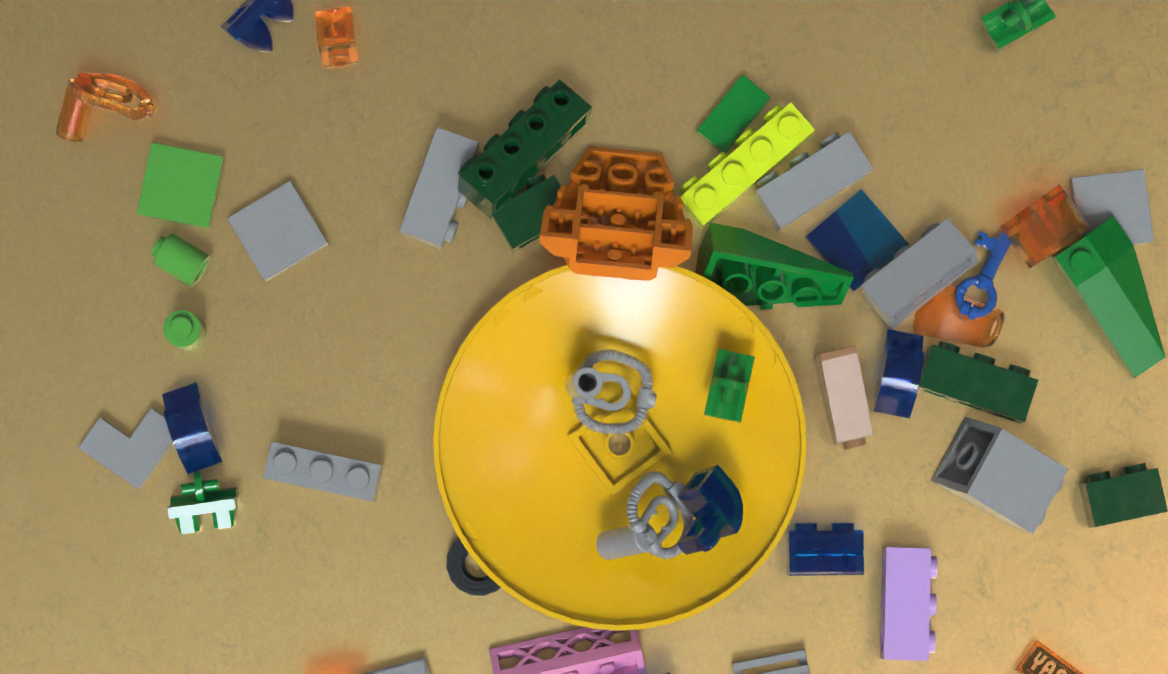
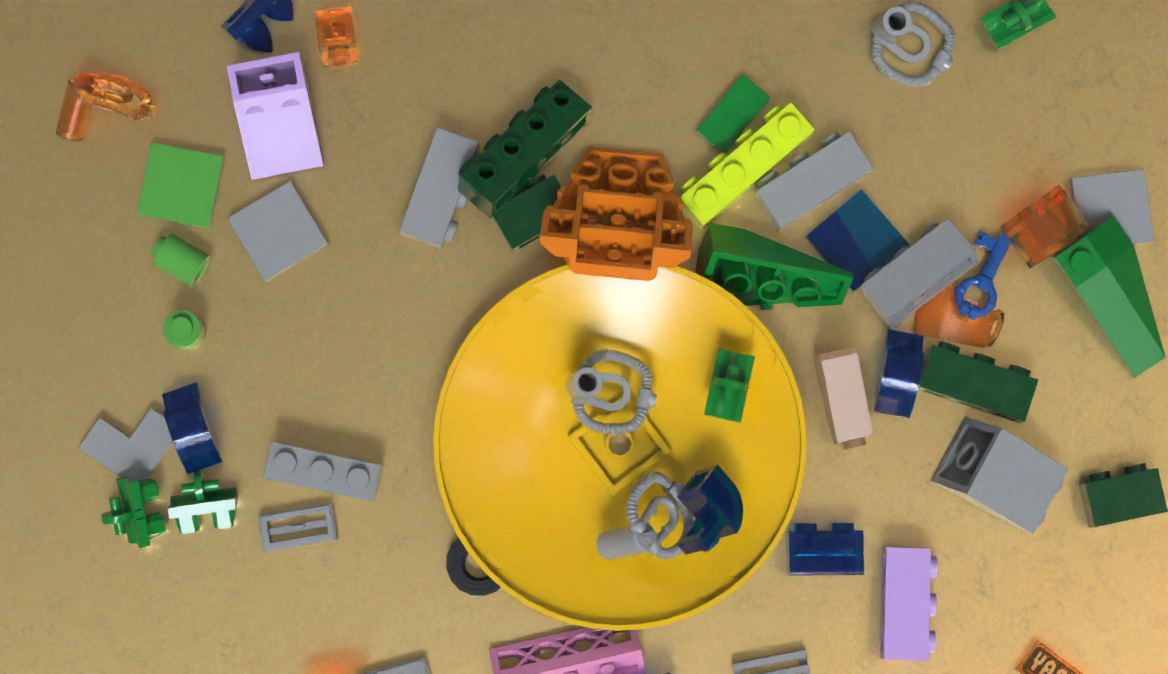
none -> green hips [101,476,166,548]
none -> lavender slope [227,52,324,180]
none -> light grey tile [258,503,338,552]
none -> light grey piece [871,1,956,87]

